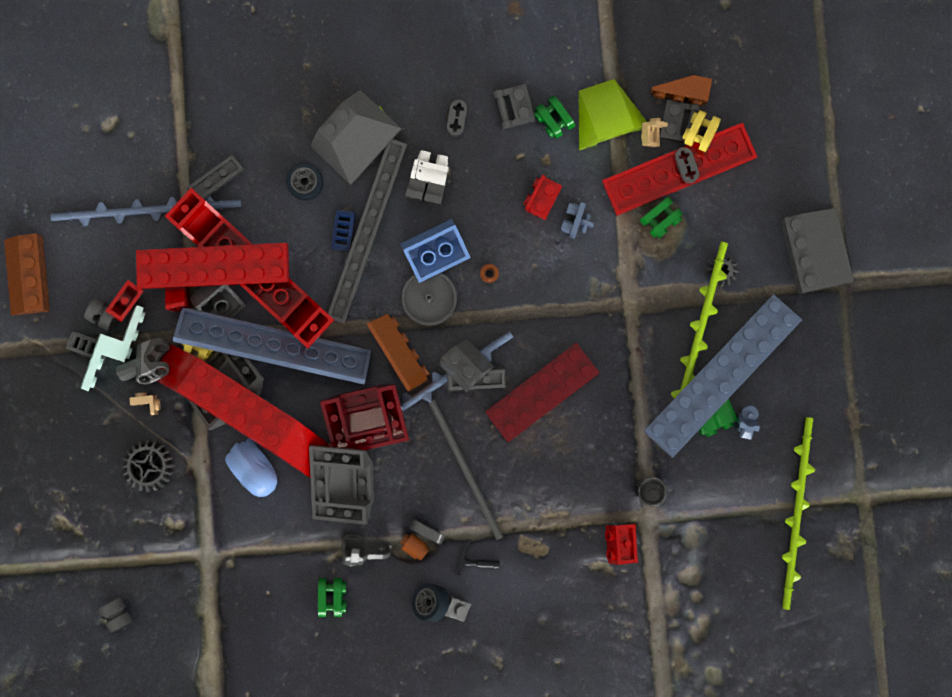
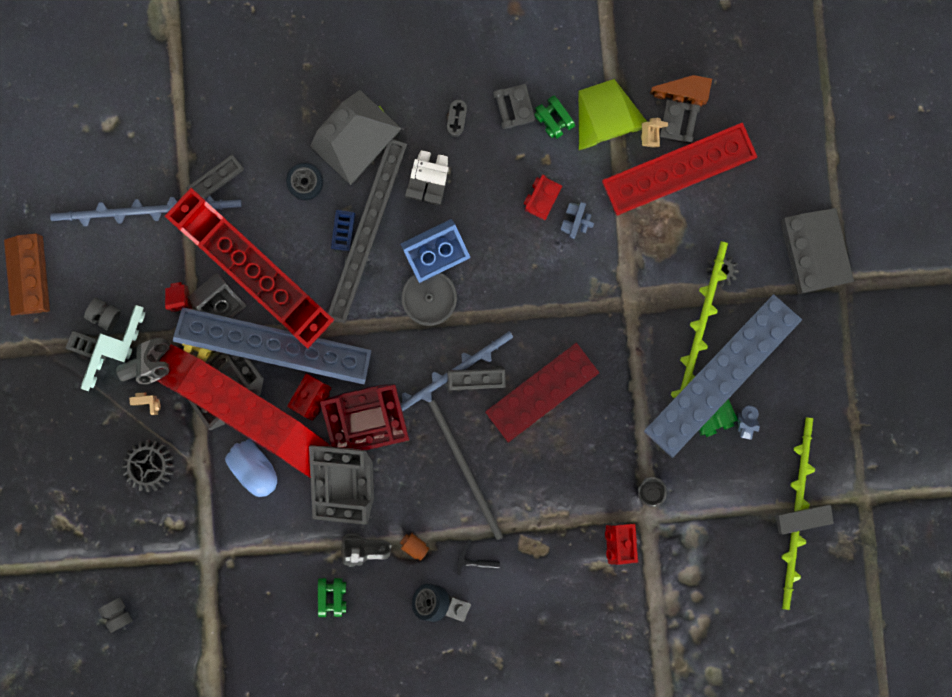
red slope [105,280,144,322] -> none
red plate [136,243,289,289] -> none
dark orange slope [367,314,429,392] -> none
dark grey beam [409,519,446,545] -> none
dark grey slope [440,339,494,392] -> none
dark orange plate [480,264,499,283] -> none
green brick [639,196,683,239] -> none
dark grey beam [674,147,699,184] -> none
light yellow brick [683,110,721,152] -> none
none -> red bracket [287,373,331,421]
none -> dark grey tile [776,504,834,535]

